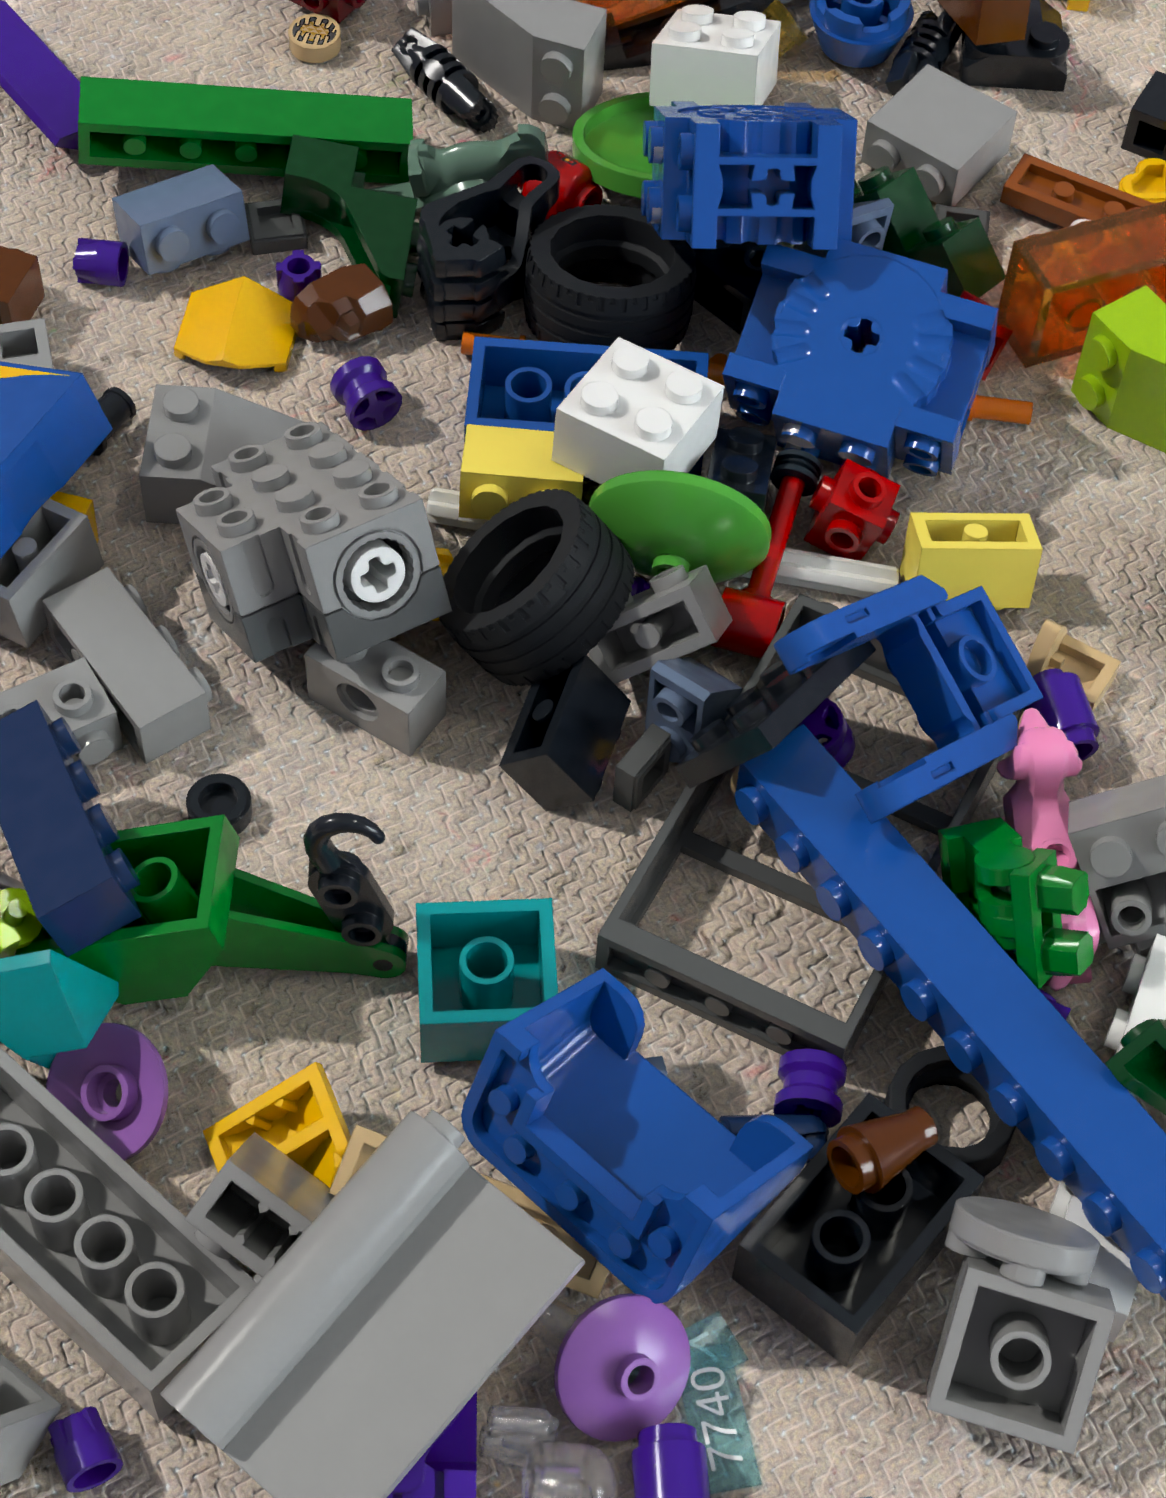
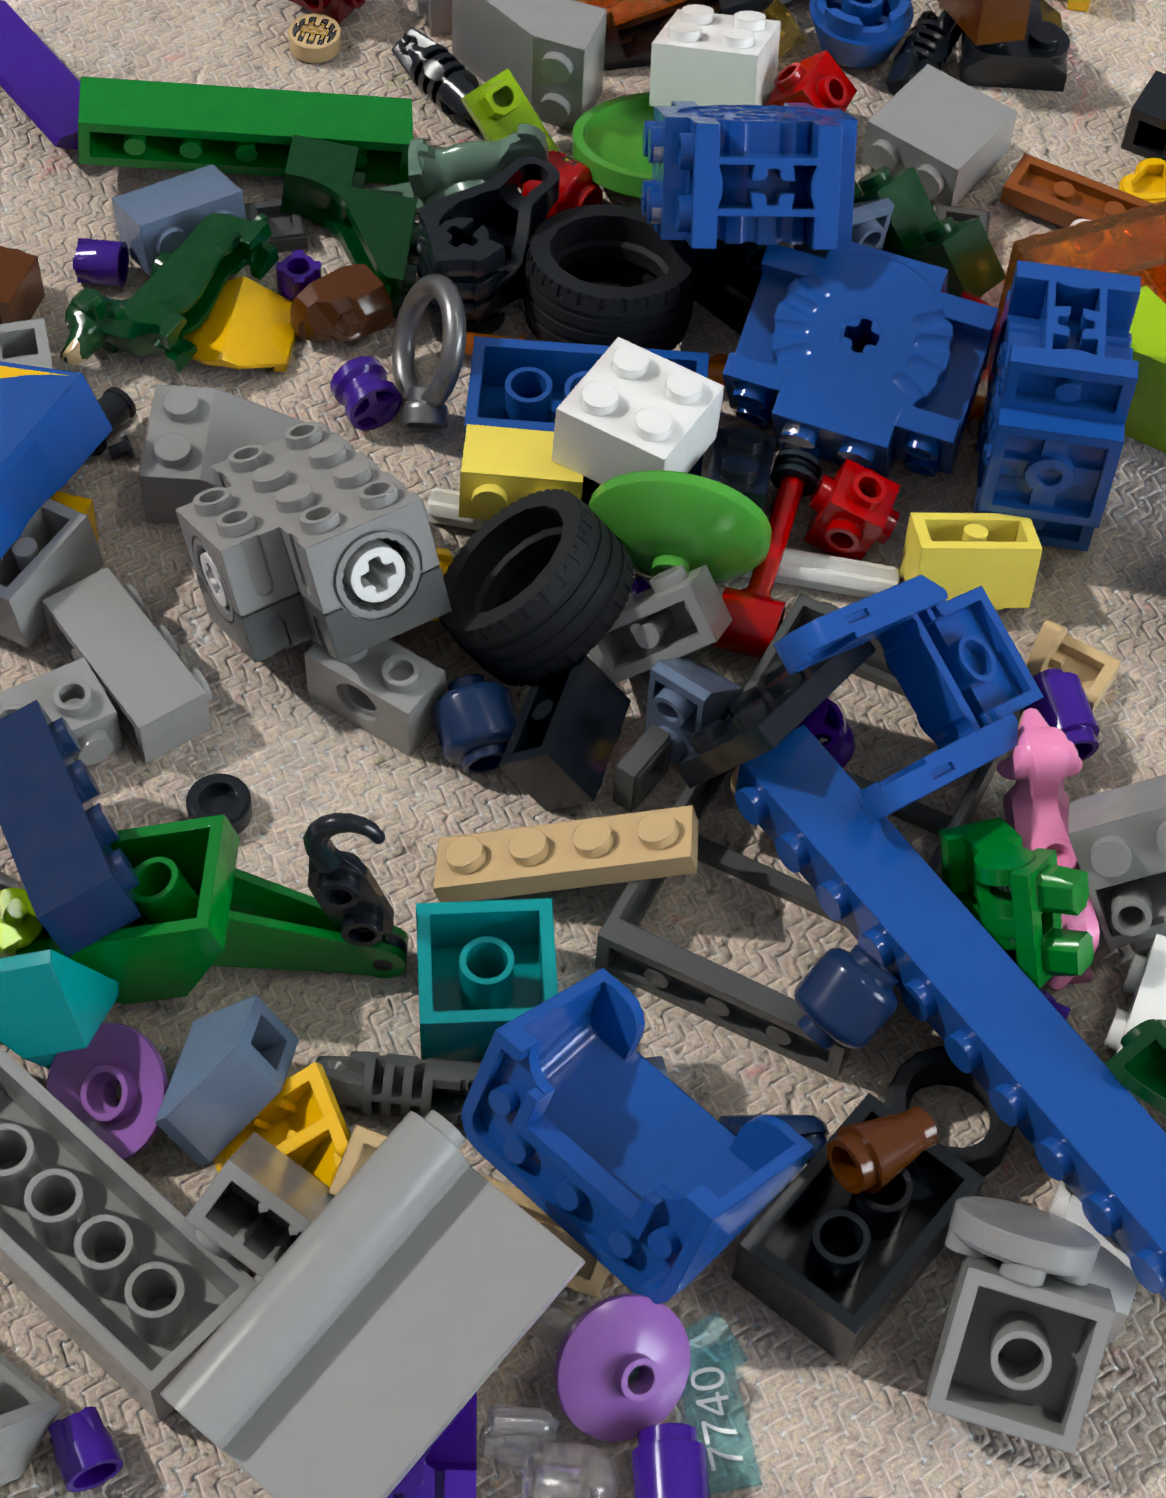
dark purple wheel [773,1049,847,1128] -> none
none -> dark green animal [60,213,279,373]
none -> black piece [108,435,136,461]
none -> sand blue slope [155,995,299,1167]
none -> dark grey hinge [315,1051,481,1124]
none -> flat silver piece [392,274,466,429]
none -> dark blue head [432,674,517,774]
none -> tan plate [433,805,699,902]
none -> lime hips [461,68,559,151]
none -> red brick [765,50,857,112]
none -> dark blue head [794,945,898,1050]
none -> blue piece [972,260,1141,552]

